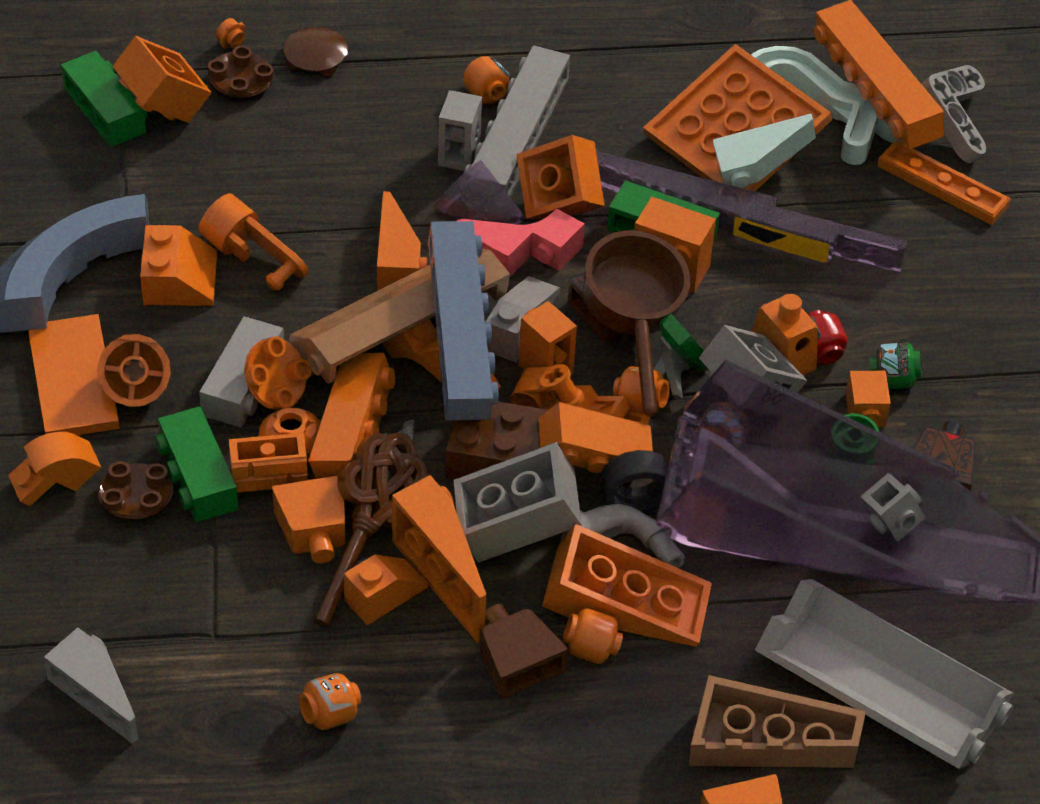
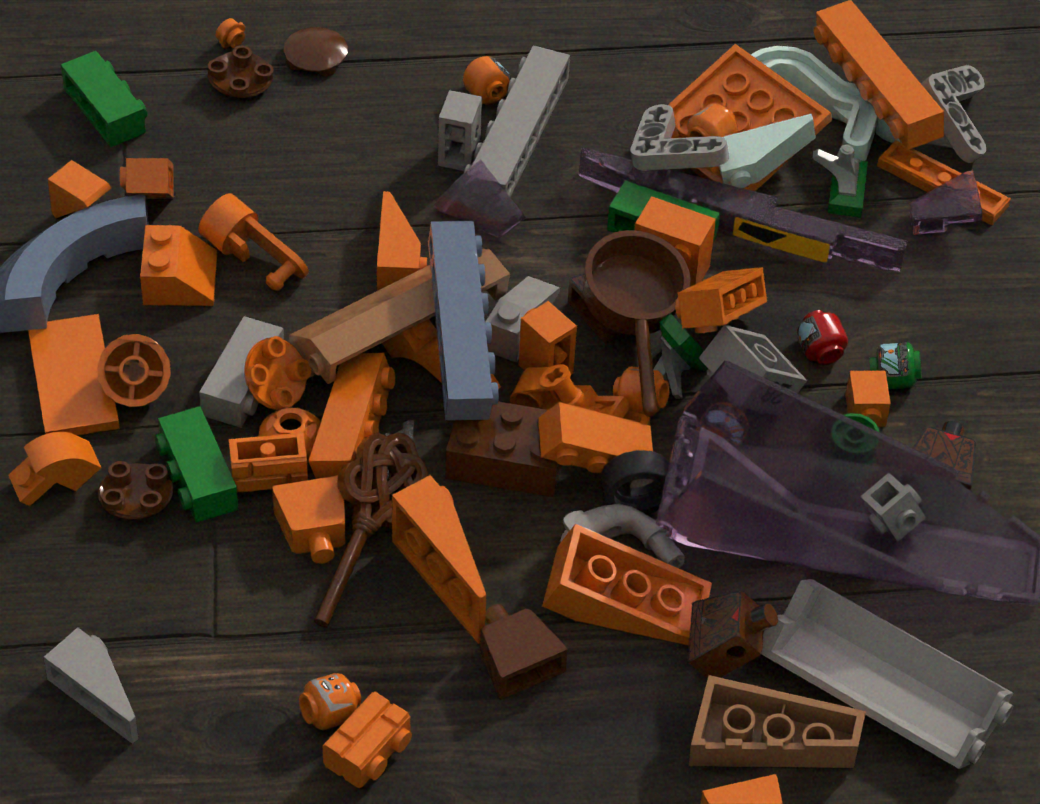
orange brick [112,36,212,123] -> none
orange slope [344,554,428,626] -> none
light grey brick [454,442,582,563] -> none
coral arch [457,209,585,277] -> none
orange slope [516,135,605,220] -> none
orange head [562,608,623,664] -> none
orange torso [751,294,818,375] -> none
none -> orange slope [48,160,111,218]
none -> orange brick [120,158,174,198]
none -> orange brick [323,691,412,788]
none -> light grey beam [630,104,729,170]
none -> orange brick [675,267,767,333]
none -> orange head [687,104,737,138]
none -> reddish brown torso [688,591,778,679]
none -> piece [813,144,868,218]
none -> slope [909,170,982,235]

